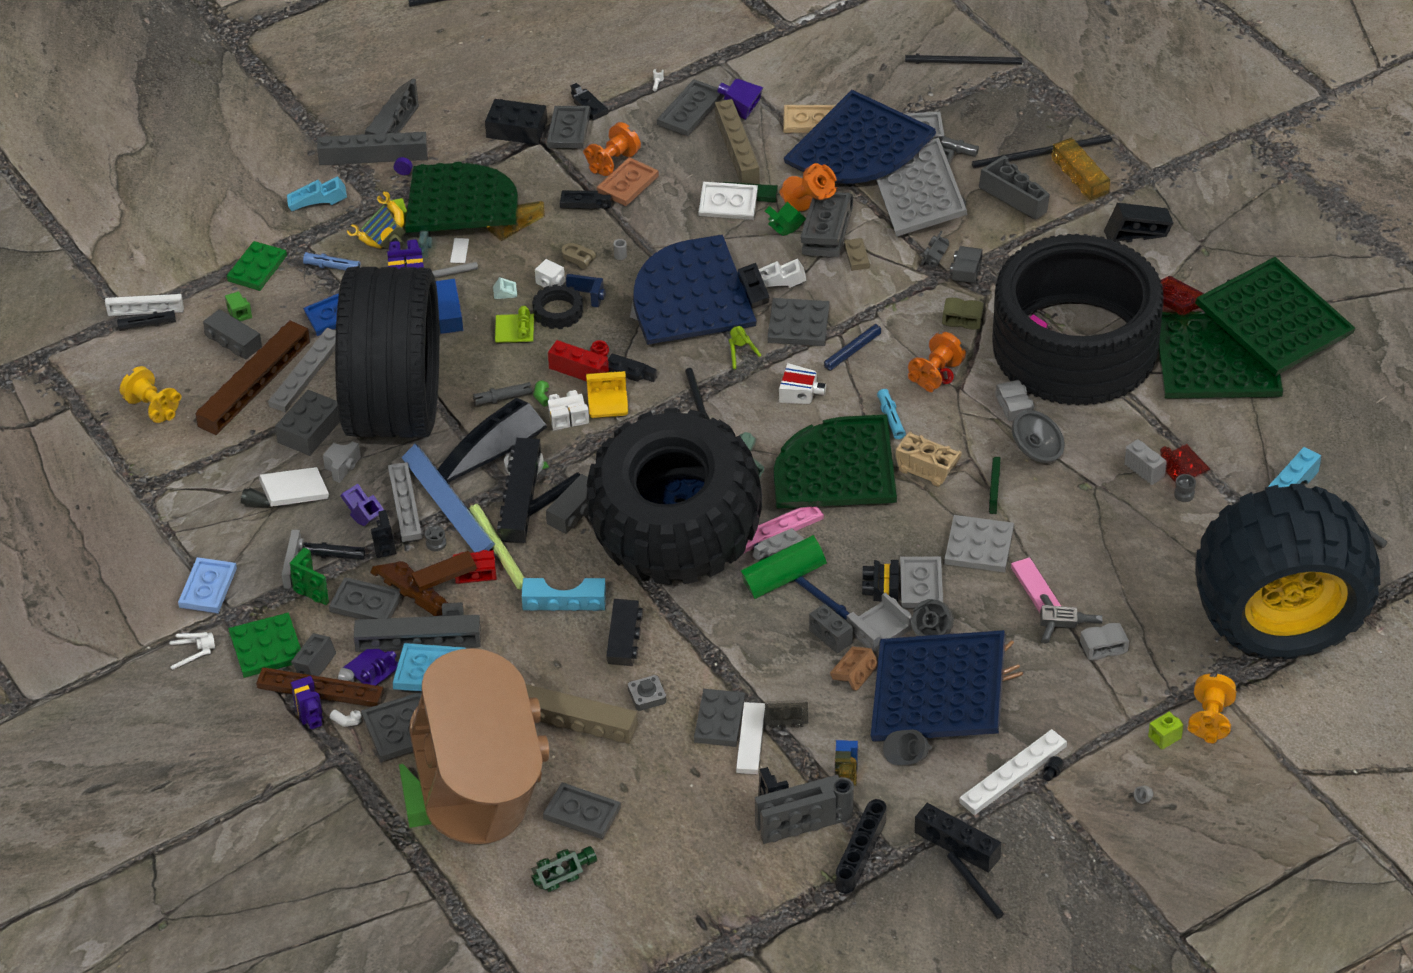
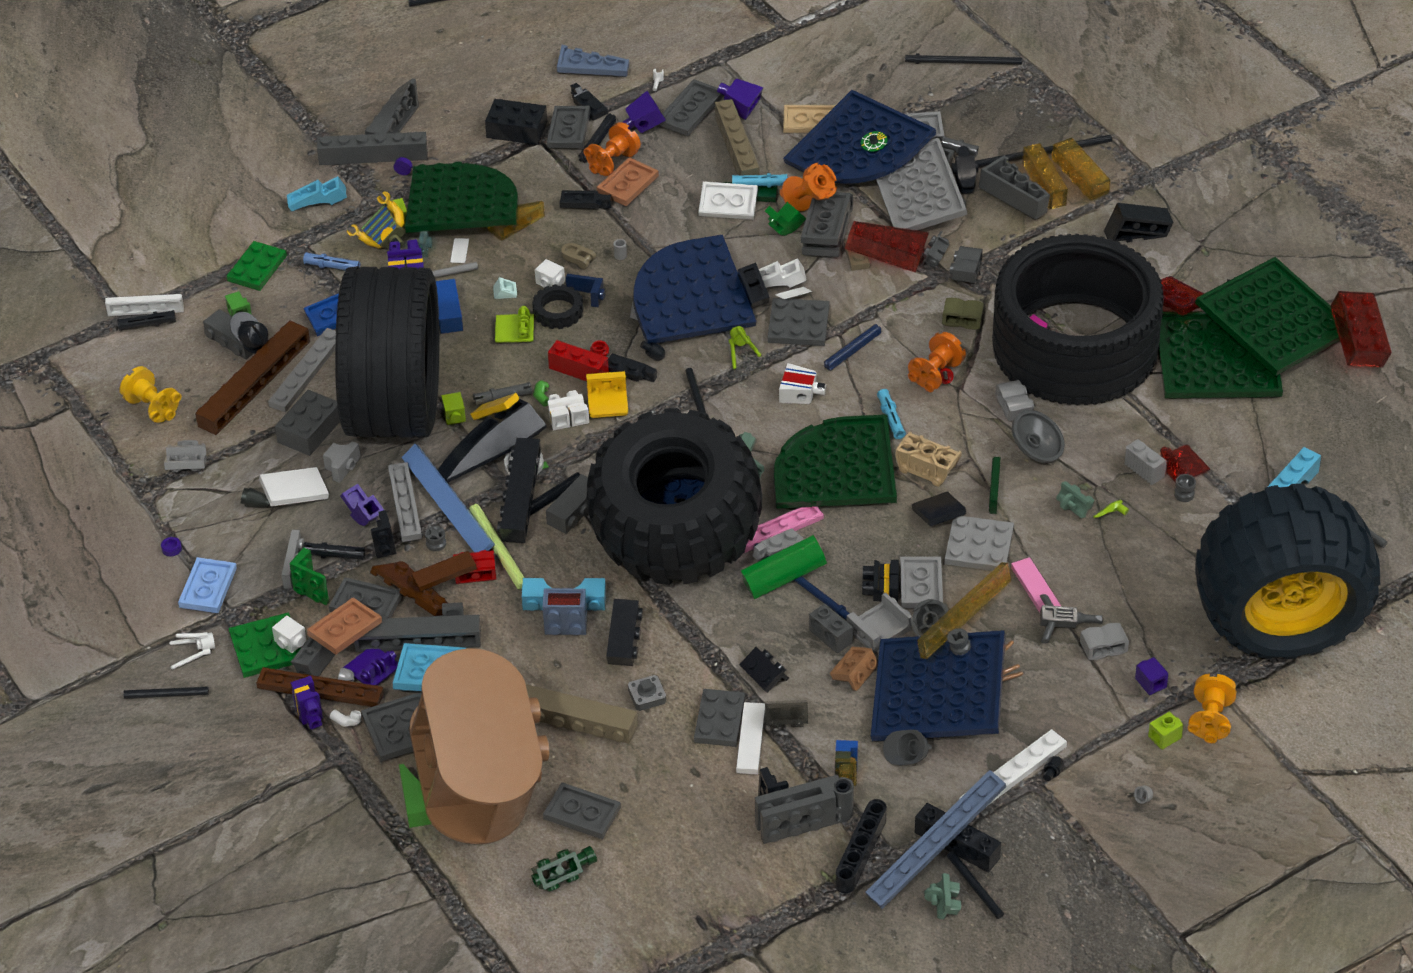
none -> black bar [123,686,209,699]
none -> dark purple tile [161,537,182,557]
none -> light grey slope [164,440,207,472]
none -> black piece [230,312,268,354]
none -> white brick [272,616,307,653]
none -> nougat plate [307,598,382,655]
none -> lime brick [441,392,466,425]
none -> yellow tile [470,393,520,420]
none -> sand blue piece [542,588,587,635]
none -> sand blue wing [557,45,629,76]
none -> black axle [578,113,616,163]
none -> dark purple torso [623,91,666,133]
none -> black cylinder [640,341,665,361]
none -> medium azure pin [732,173,788,188]
none -> black bracket [739,647,789,693]
none -> white sticker [775,287,812,299]
none -> clear red wedge [844,221,929,273]
none -> green piece [861,131,888,152]
none -> sand blue plate [865,770,1006,909]
none -> black tile [912,491,966,526]
none -> clear yellow tile [917,562,1011,659]
none -> sand green hips [924,873,961,919]
none -> dark grey wheel [947,628,971,655]
none -> black hinge [952,146,978,194]
none -> clear yellow brick [1022,143,1068,210]
none -> sand green hips [1056,481,1094,518]
none -> lime bar [1093,500,1129,518]
none -> dark purple brick [1135,657,1168,695]
none -> clear red brick [1330,291,1392,367]

